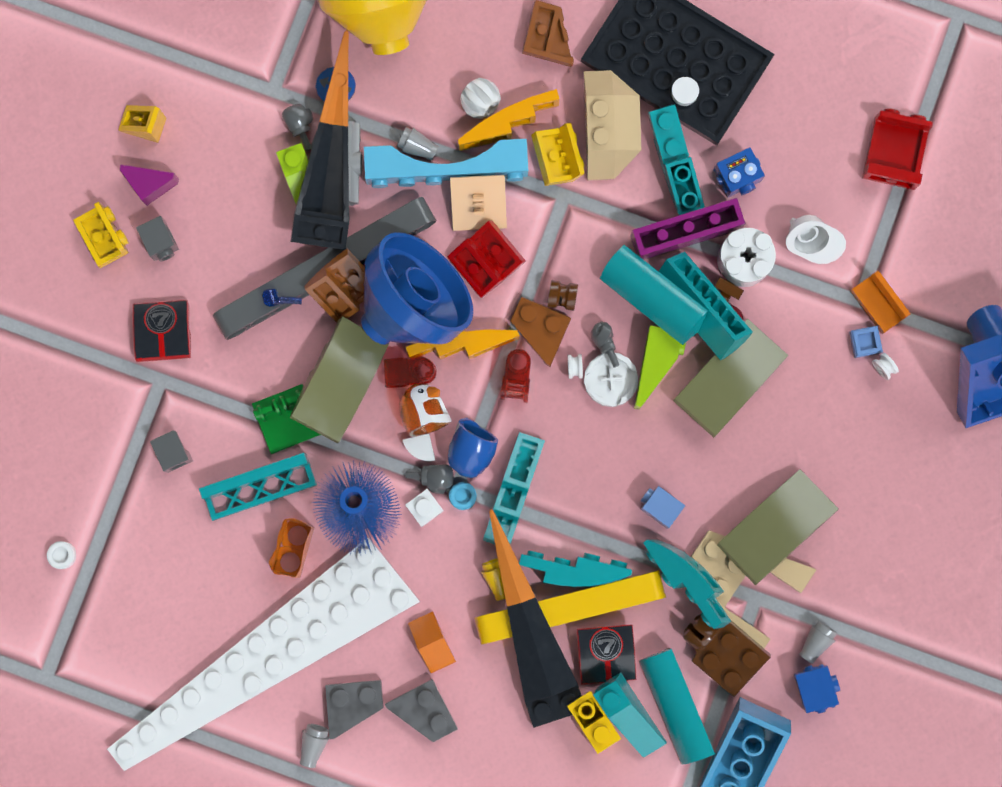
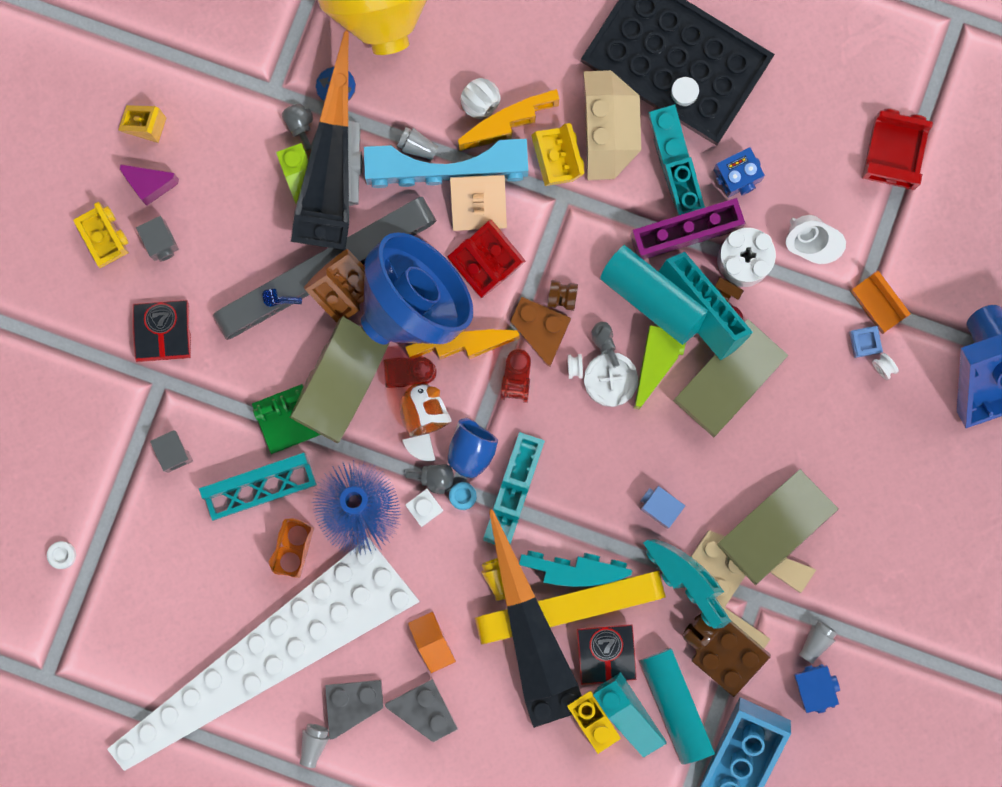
dark orange wing [522,0,574,67] -> none

